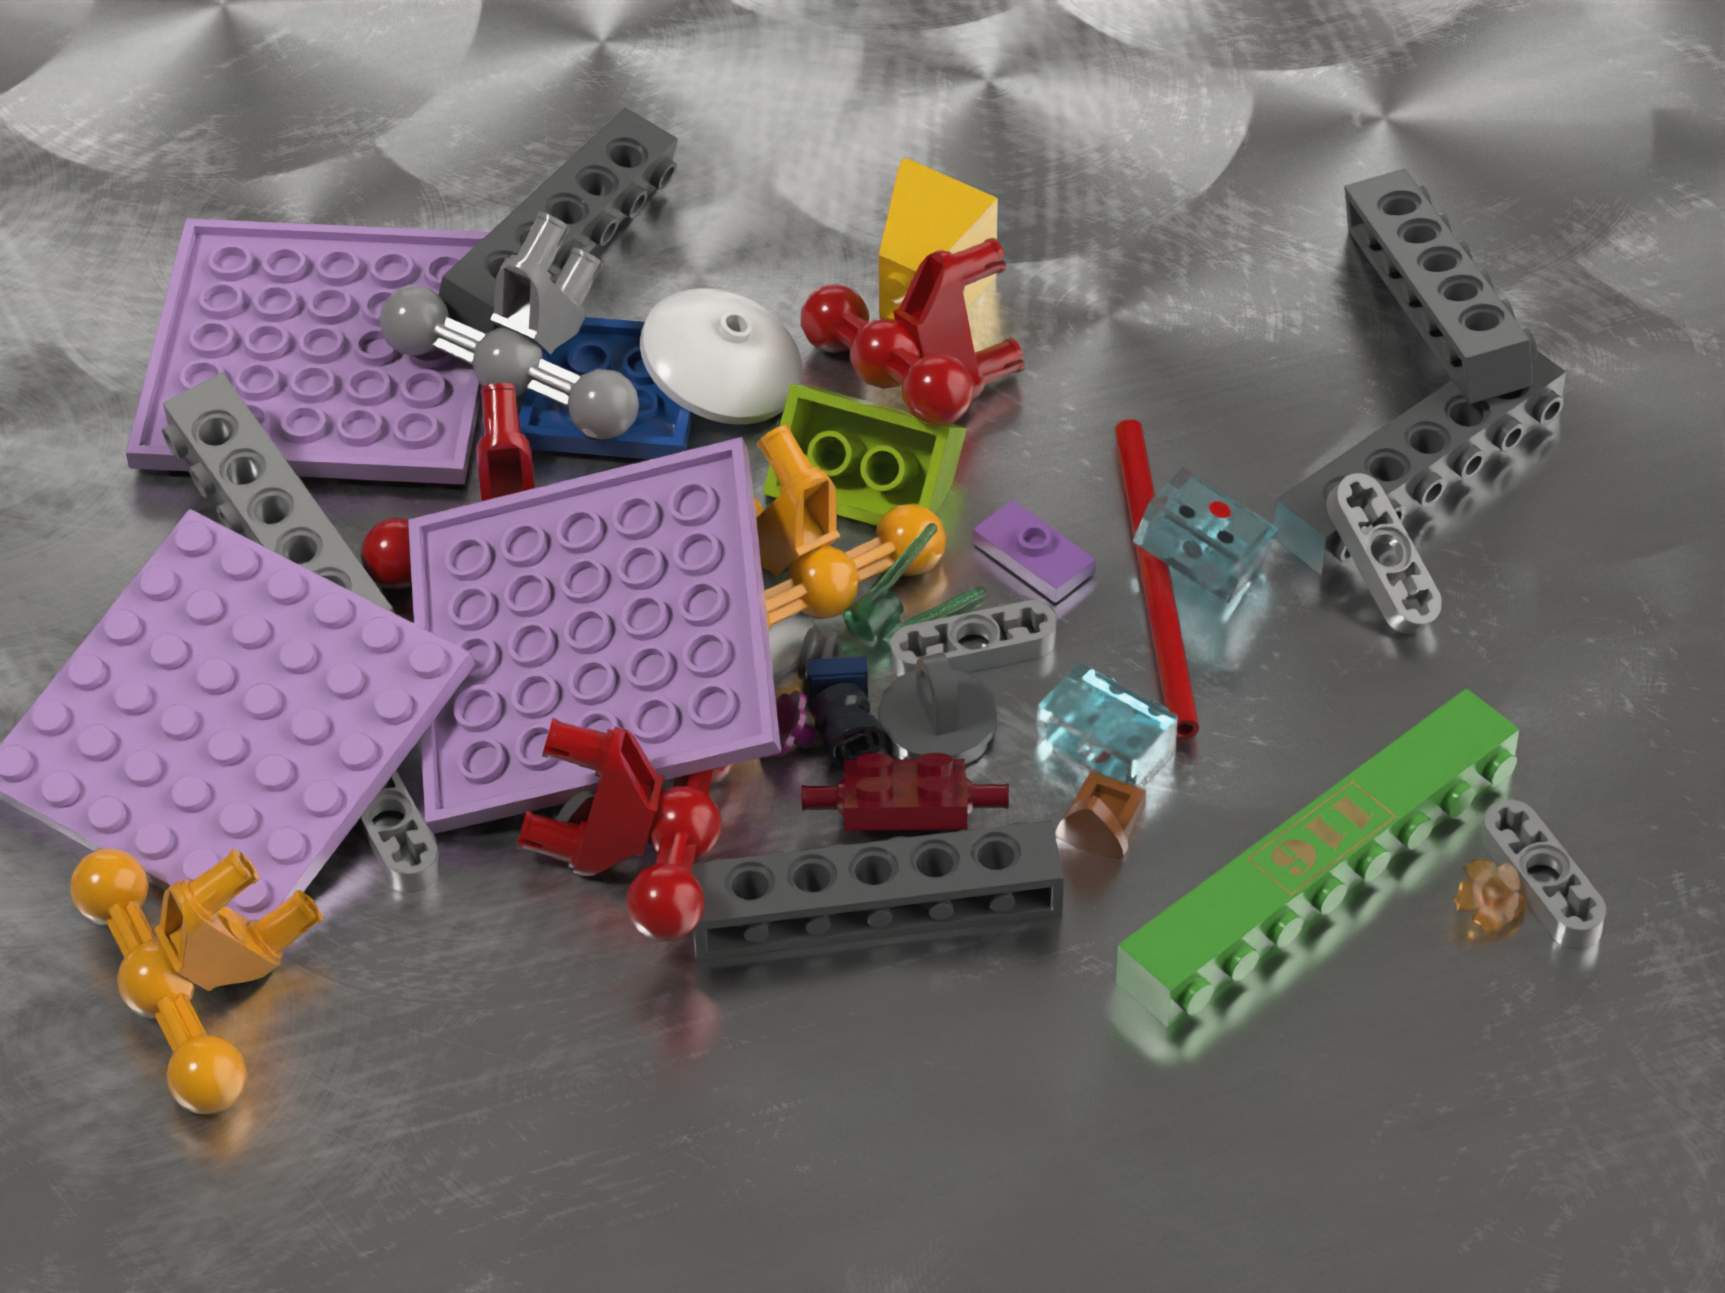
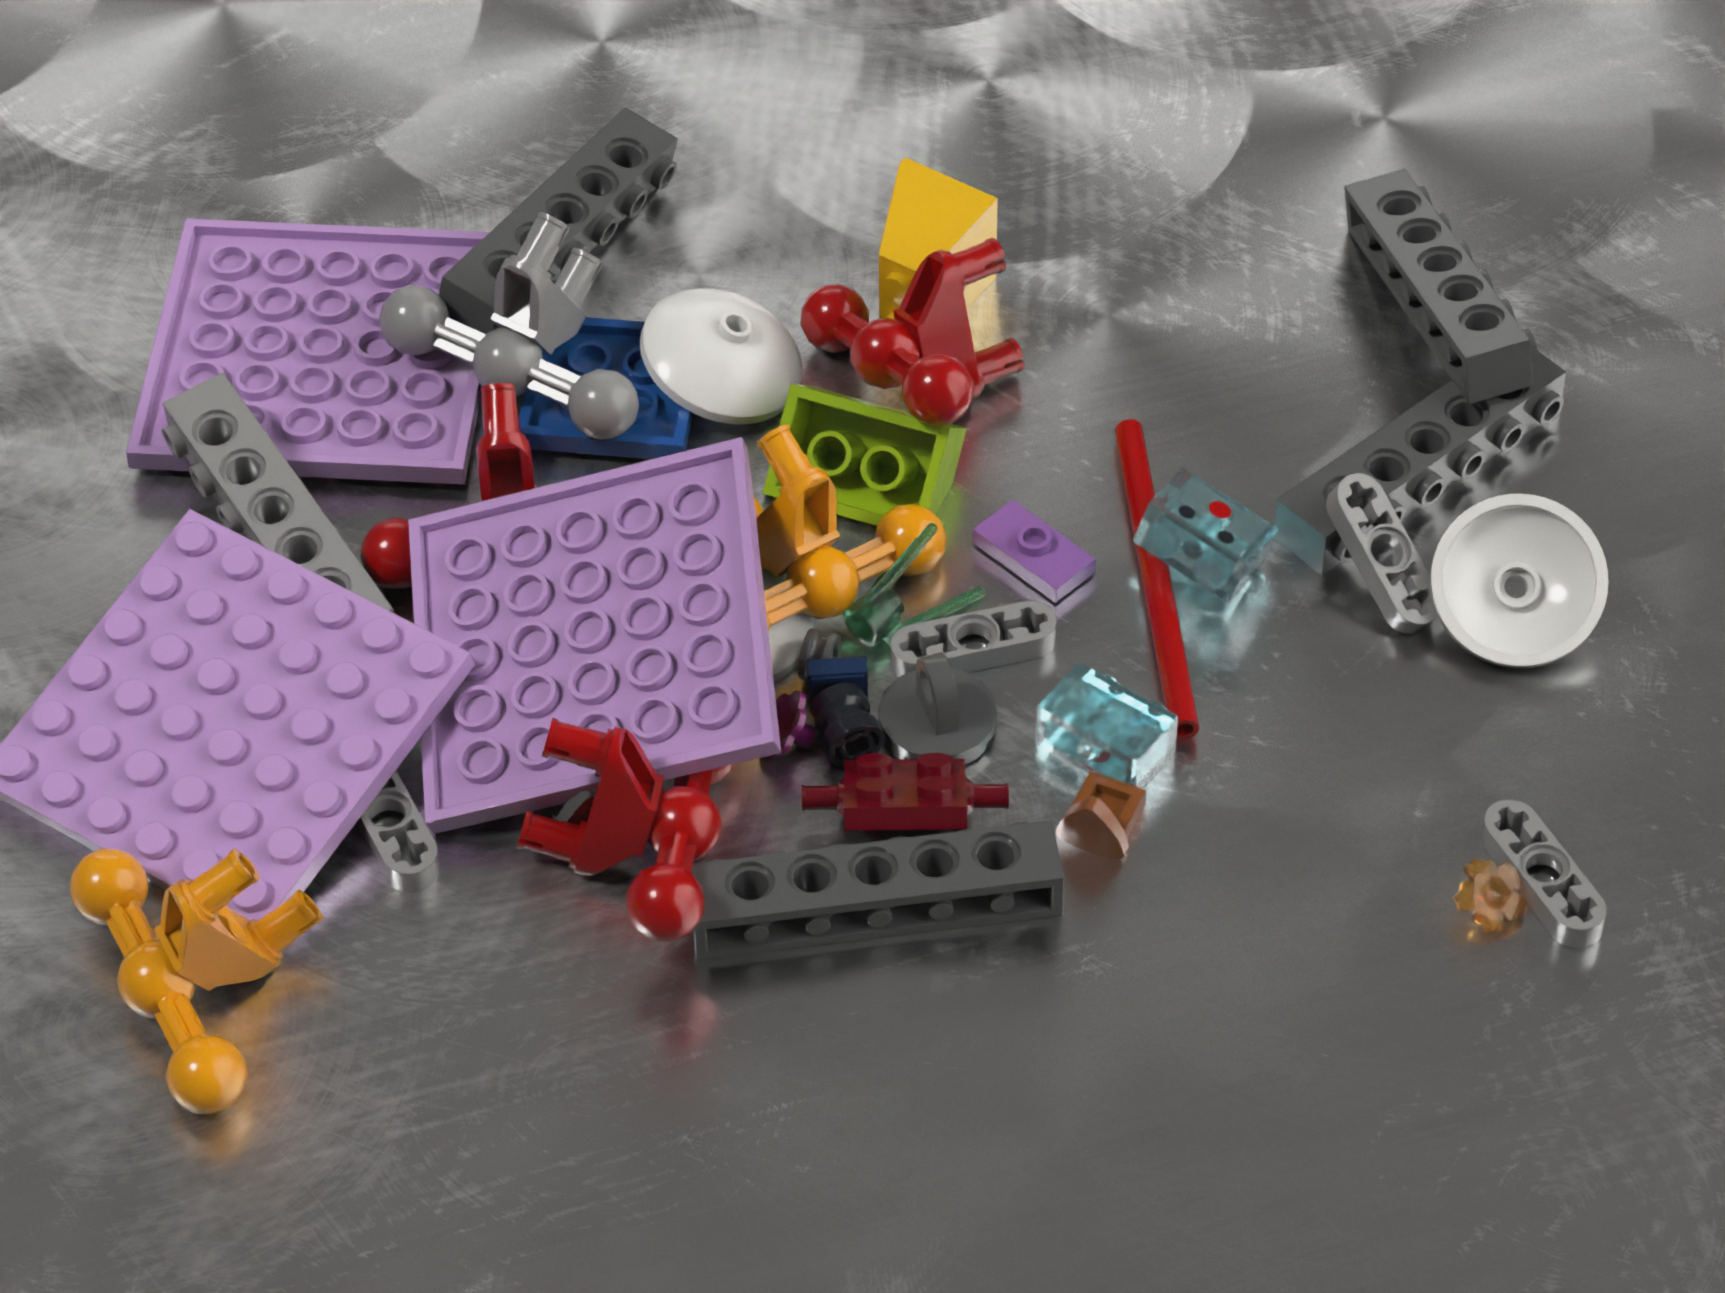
bright green brick [1116,688,1520,1028] -> none
none -> white dish [1430,493,1609,668]

